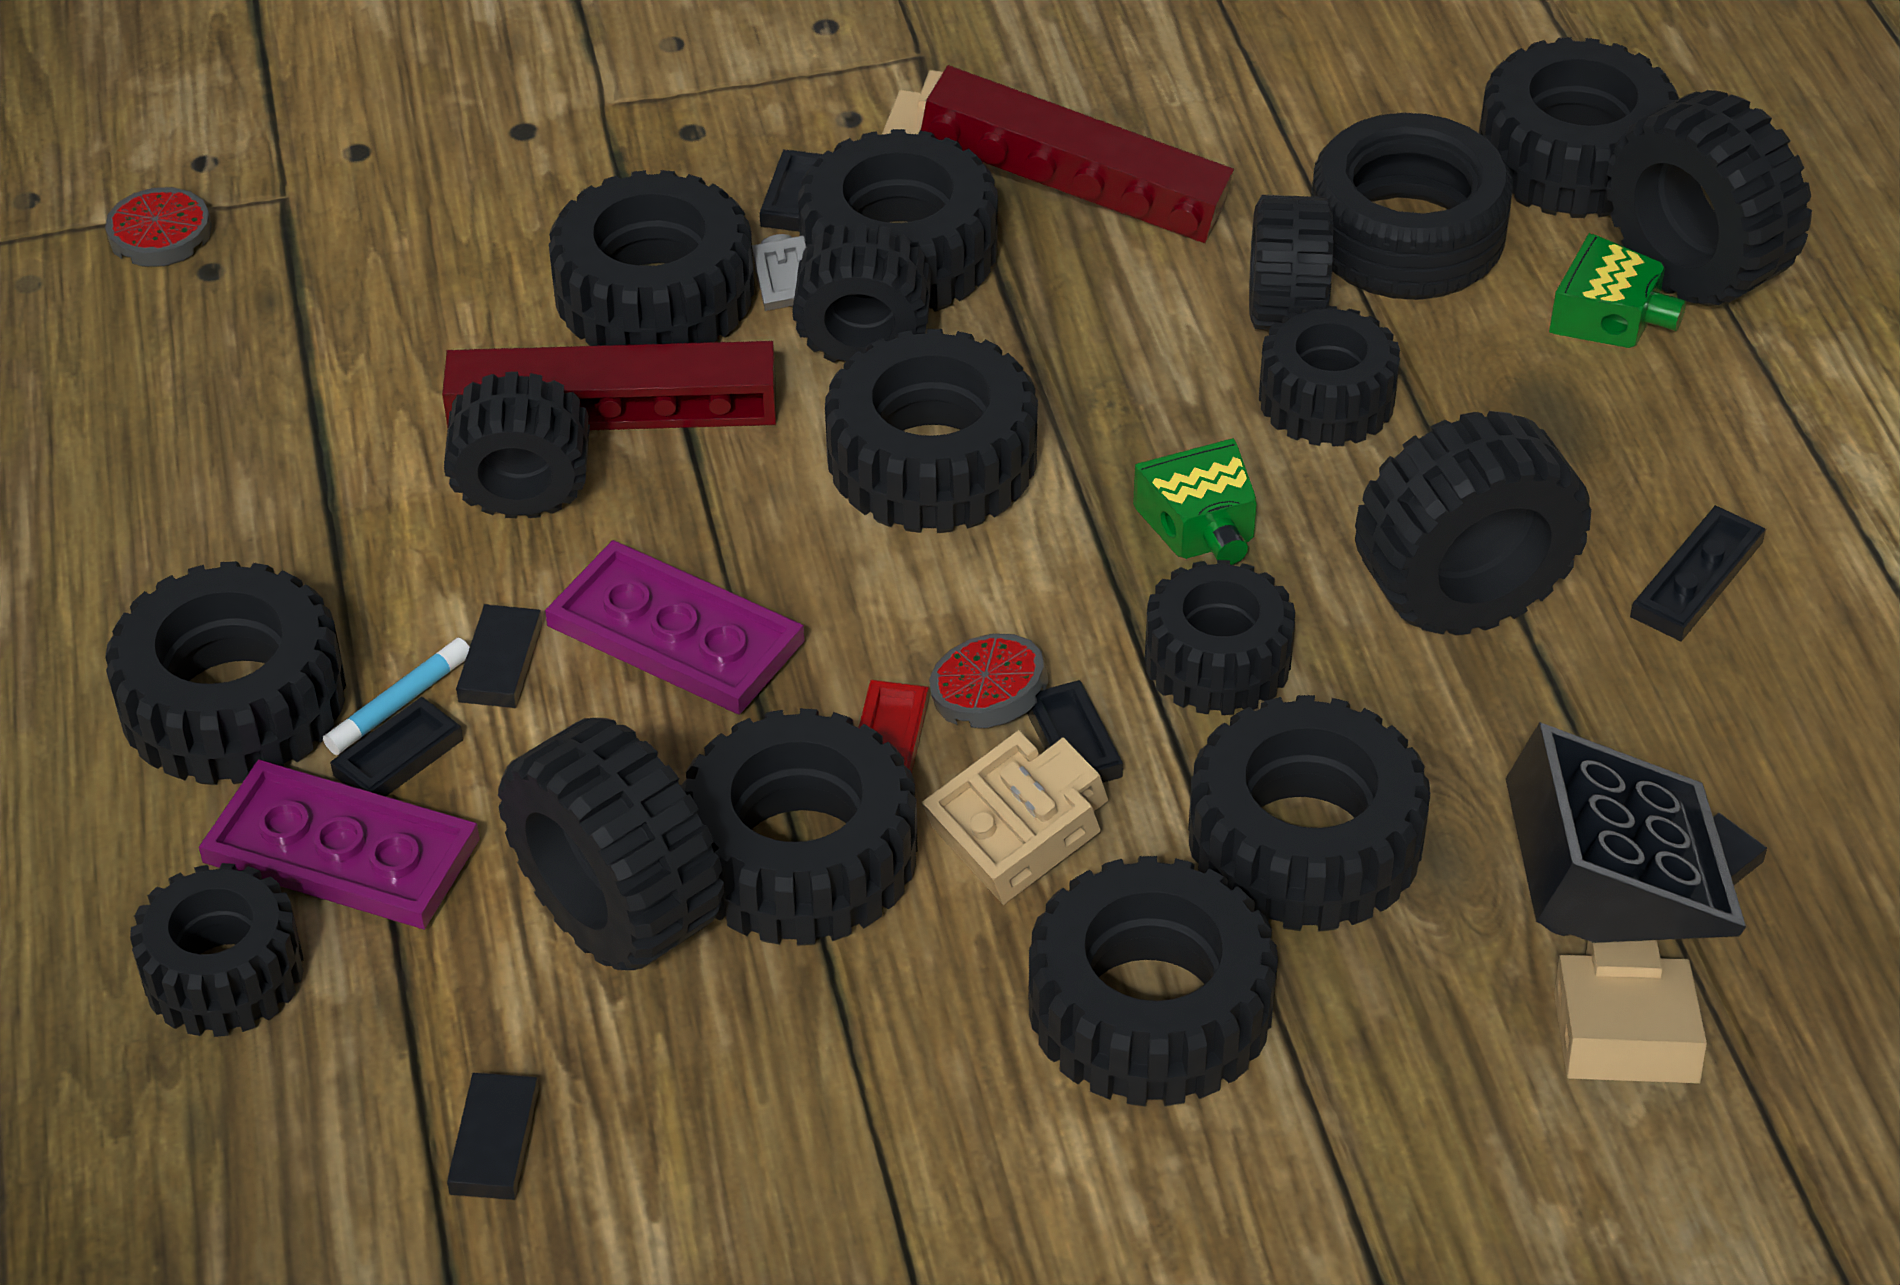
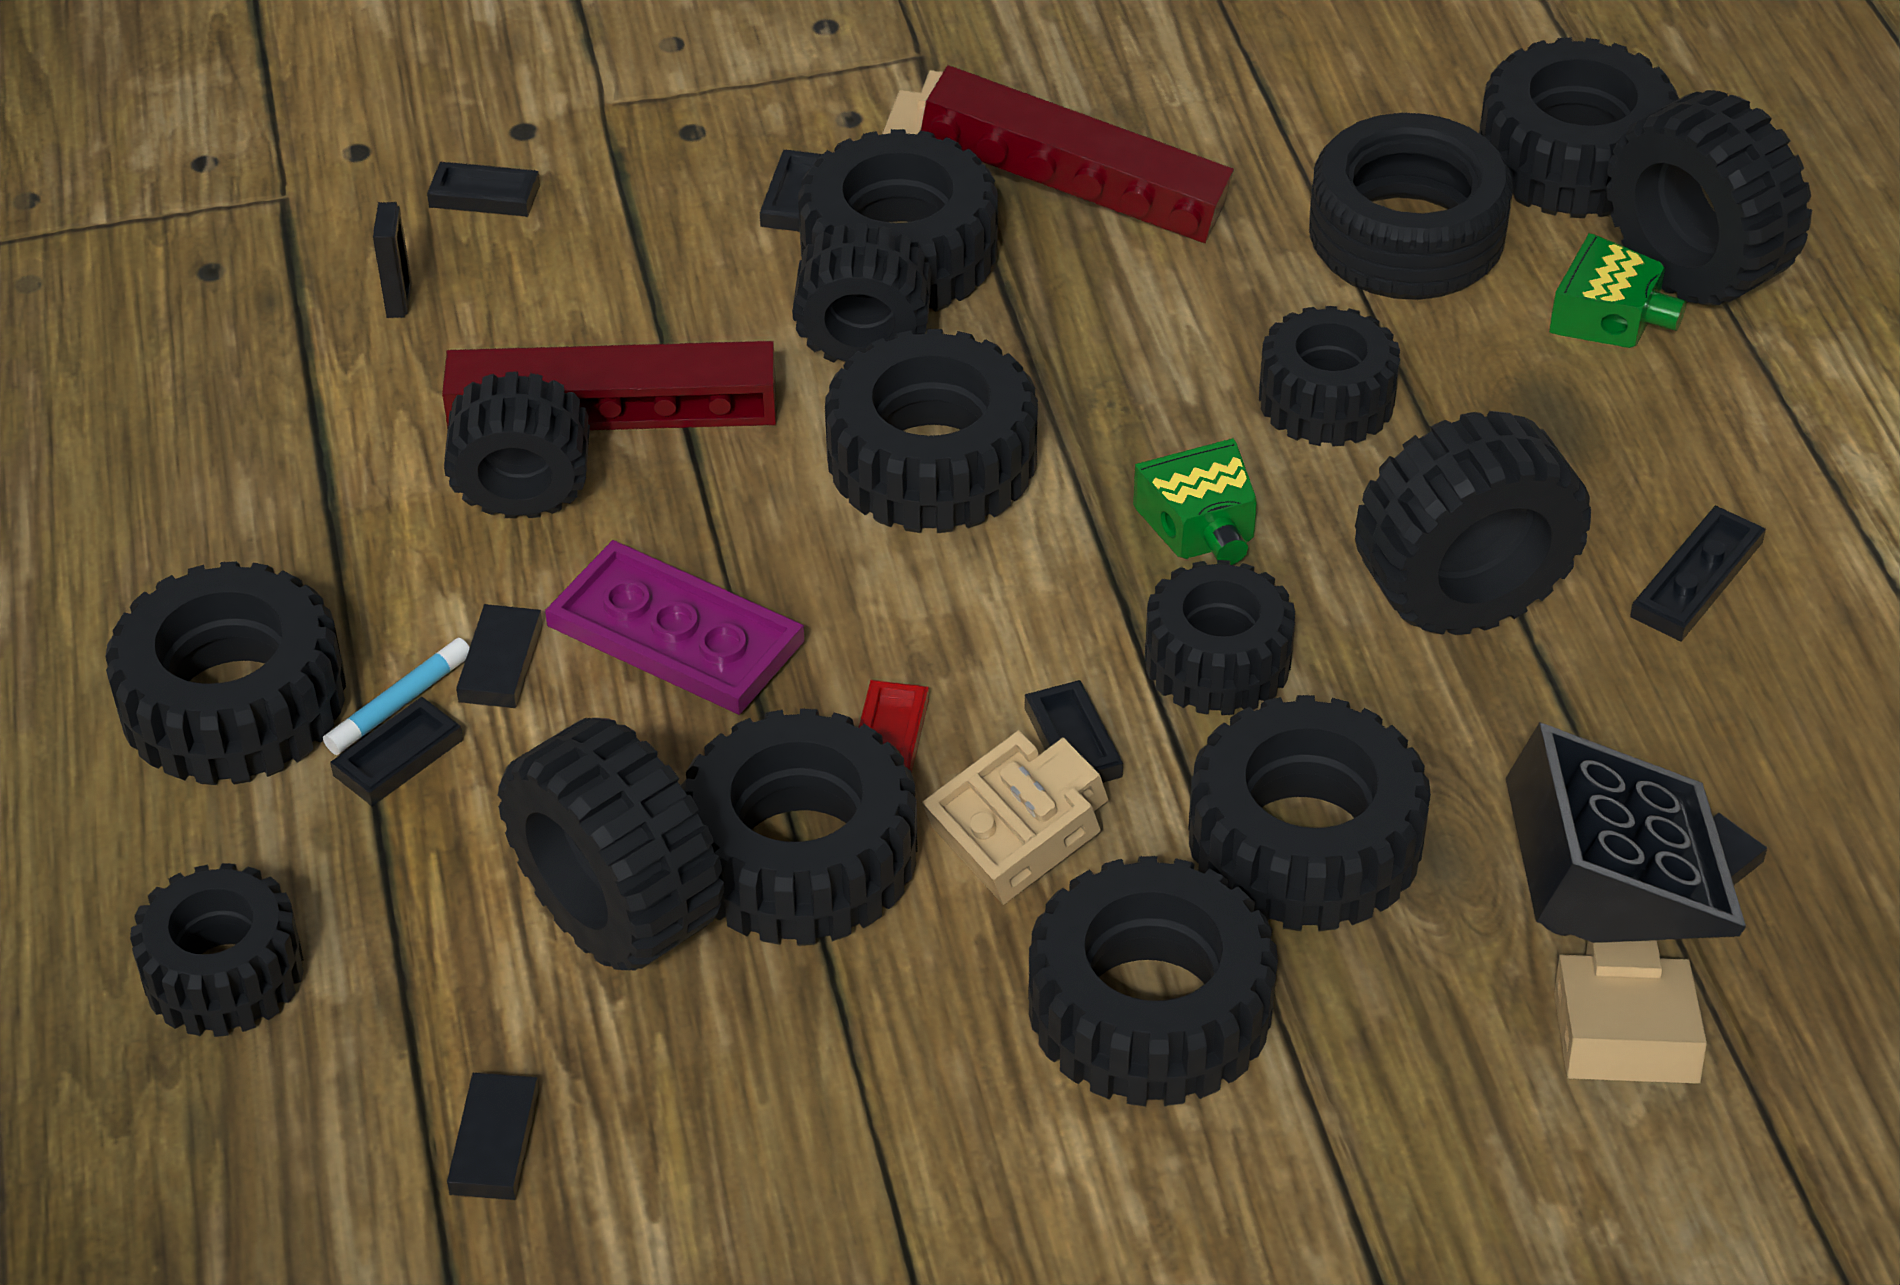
tile [105,187,212,267] -> none
magenta plate [199,759,480,930] -> none
black tyre [548,170,754,346] -> none
light grey bracket [752,234,806,311] -> none
tile [929,634,1049,728] -> none
black tyre [1249,195,1333,329] -> none
none -> black tile [373,202,412,318]
none -> black tile [427,162,540,217]

